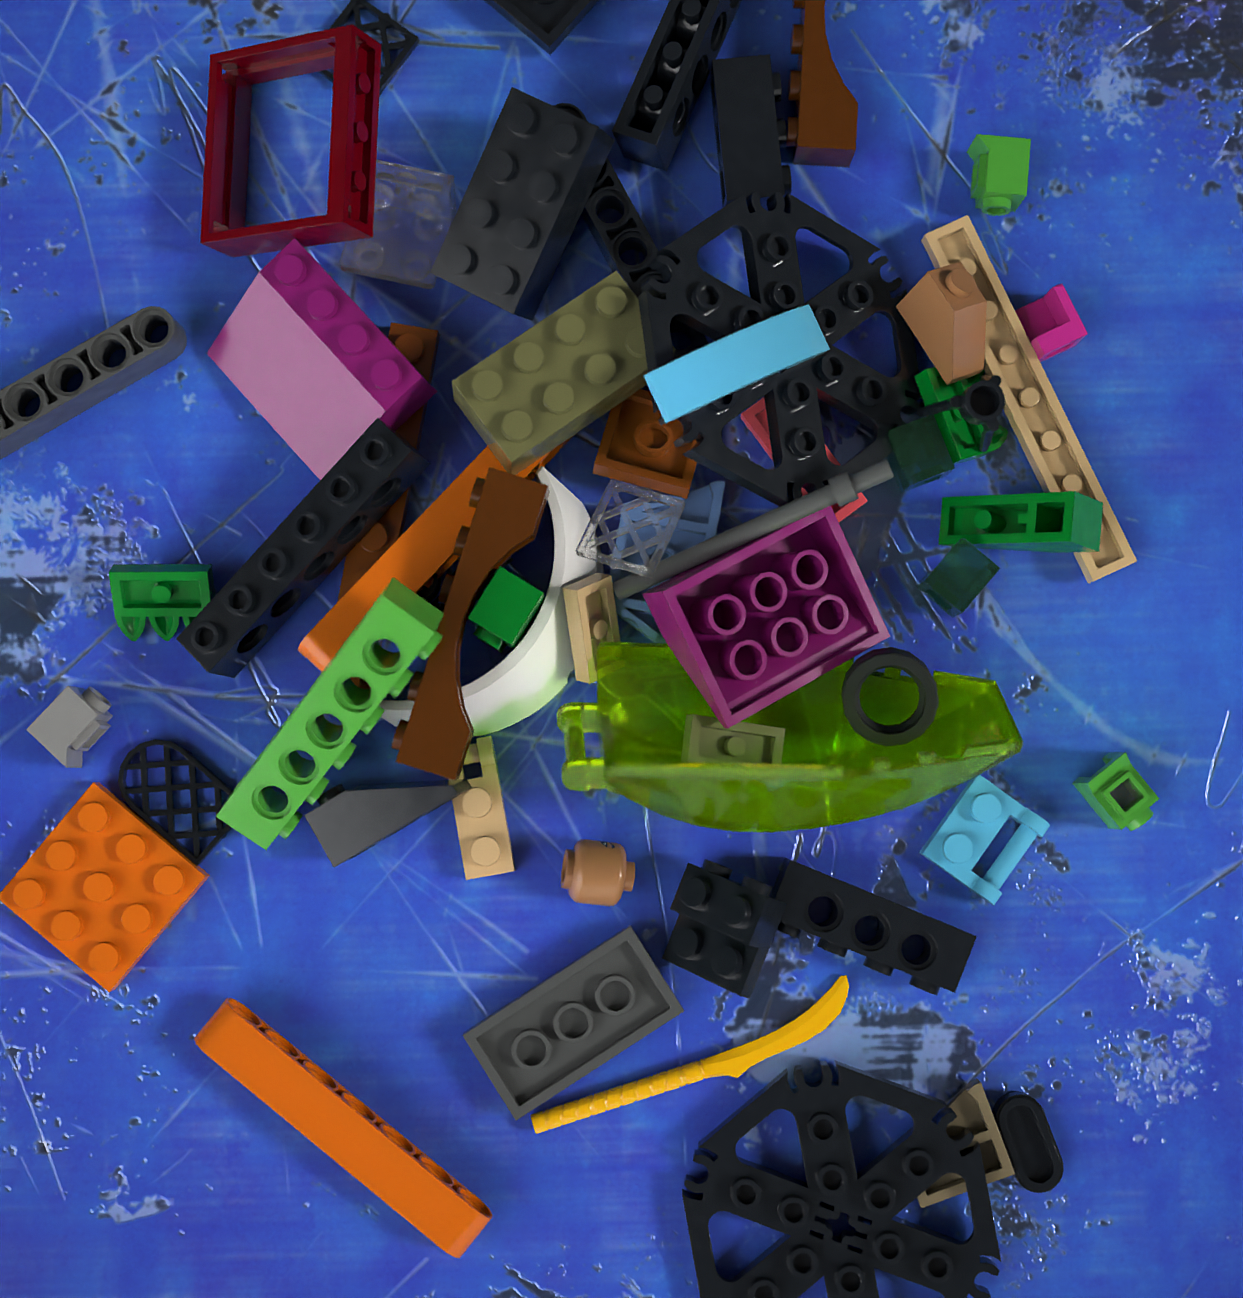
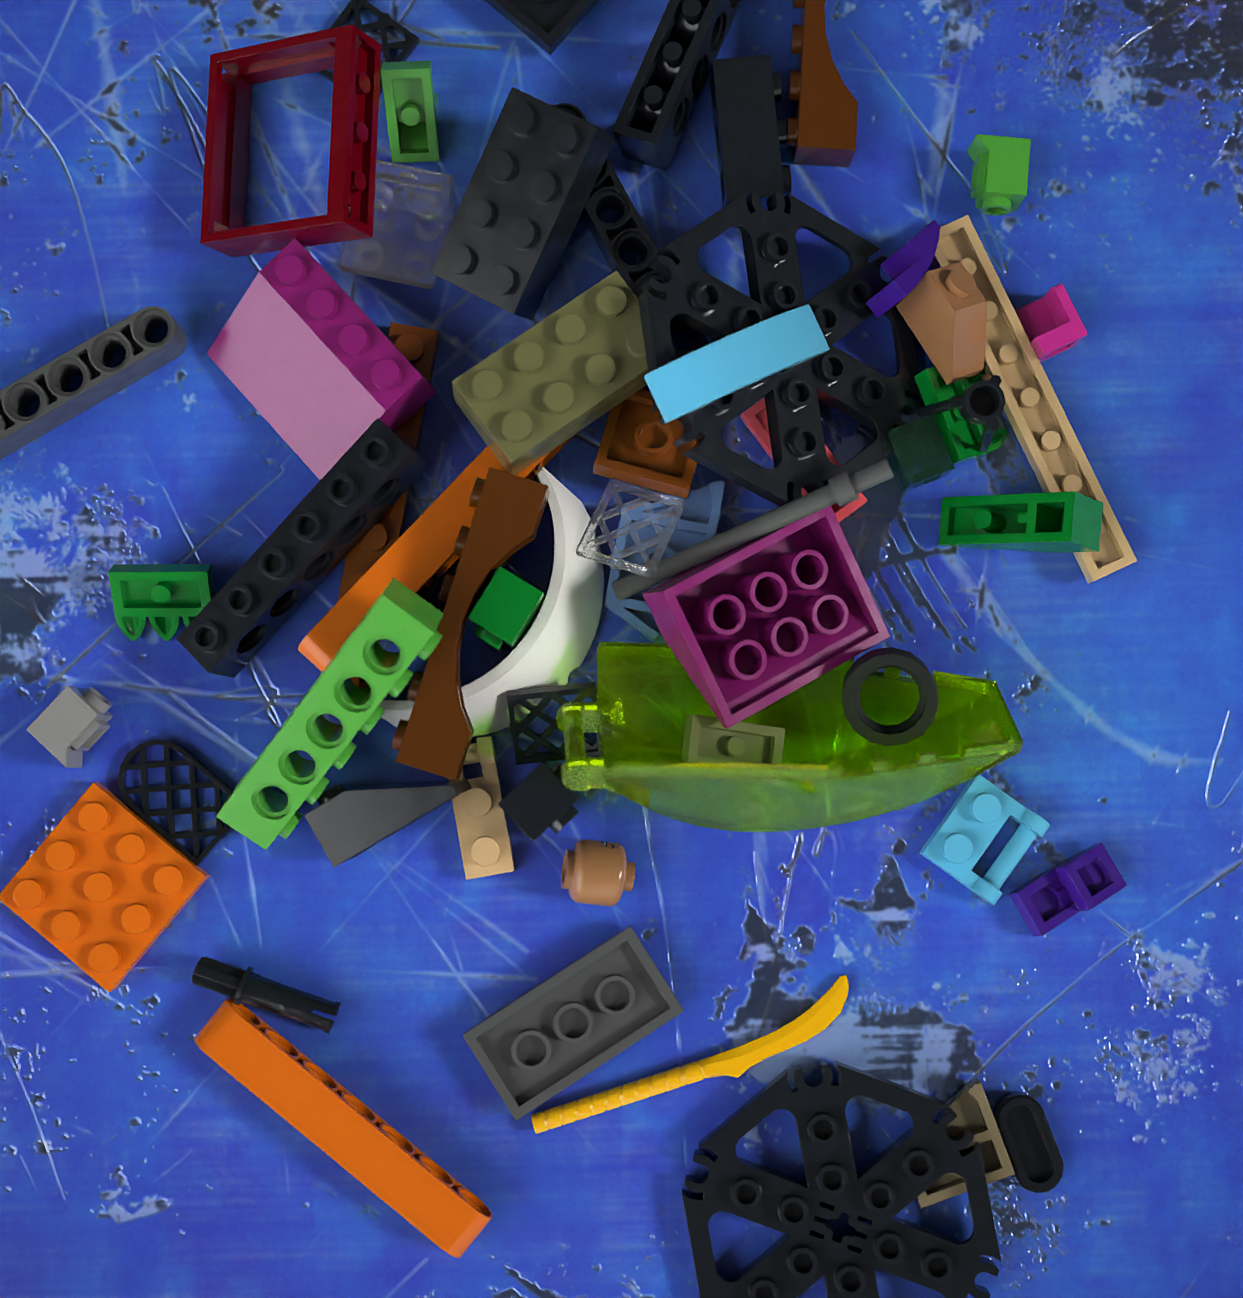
tan plate [563,573,624,684] -> none
black plate [662,859,787,998] -> none
black brick [770,858,977,995] -> none
clear green panel [916,538,1000,618] -> none
bright green window [1072,752,1159,831] -> none
none -> black axle [192,956,341,1034]
none -> bright green slope [381,60,440,163]
none -> black brick [498,762,580,842]
none -> black window [506,682,604,765]
none -> dark purple slope [866,220,940,318]
none -> dark purple slope [1009,843,1127,937]

